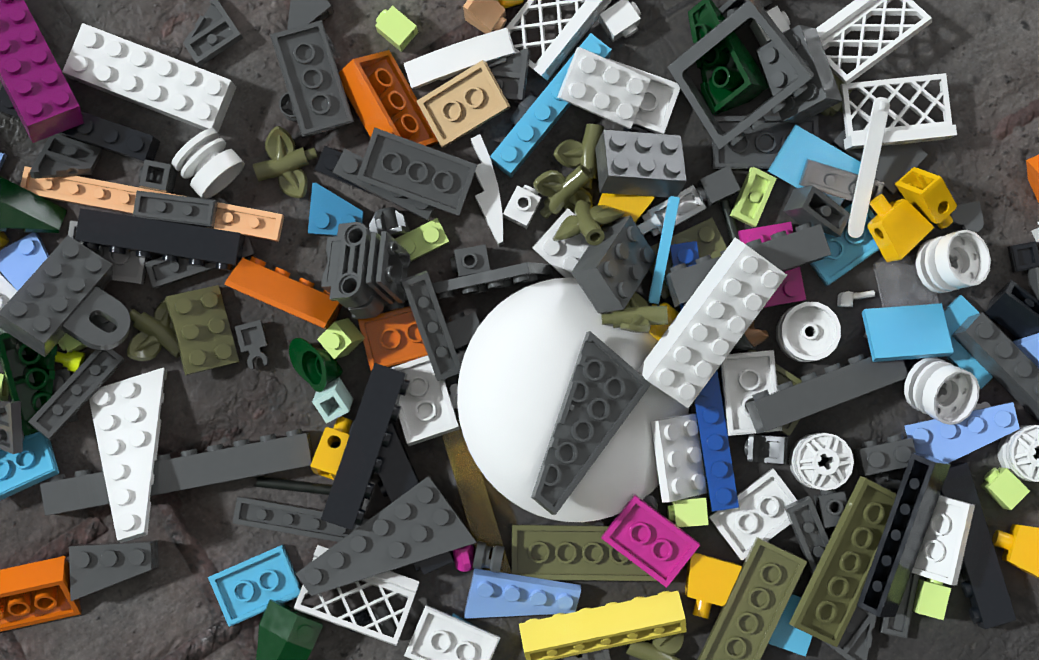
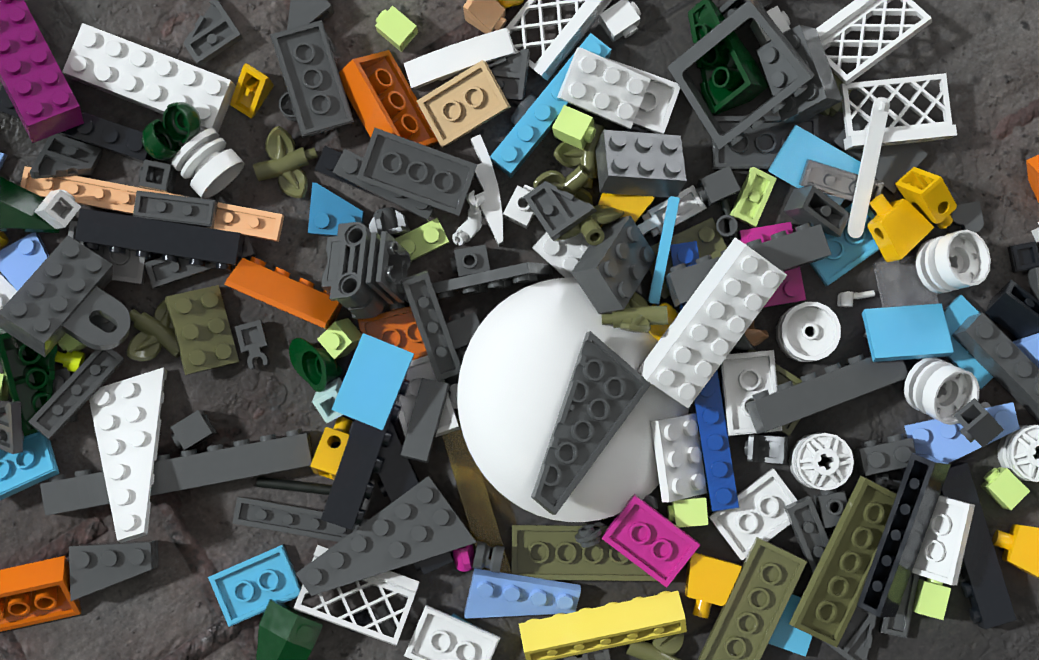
none -> white brick [34,189,81,229]
none -> dark green hair [142,119,182,160]
none -> dark green hair [162,102,201,144]
none -> dark grey brick [171,410,217,450]
none -> yellow slope [230,63,274,119]
none -> medium azure tile [331,333,414,431]
none -> dark grey tile [401,378,449,463]
none -> white arm [452,190,485,246]
none -> dark grey wing [523,181,596,241]
none -> yellowish green brick [552,105,596,150]
none -> dark grey plate [575,524,602,548]
none -> dark grey hinge [716,215,738,237]
none -> dark grey brick [954,398,1004,448]

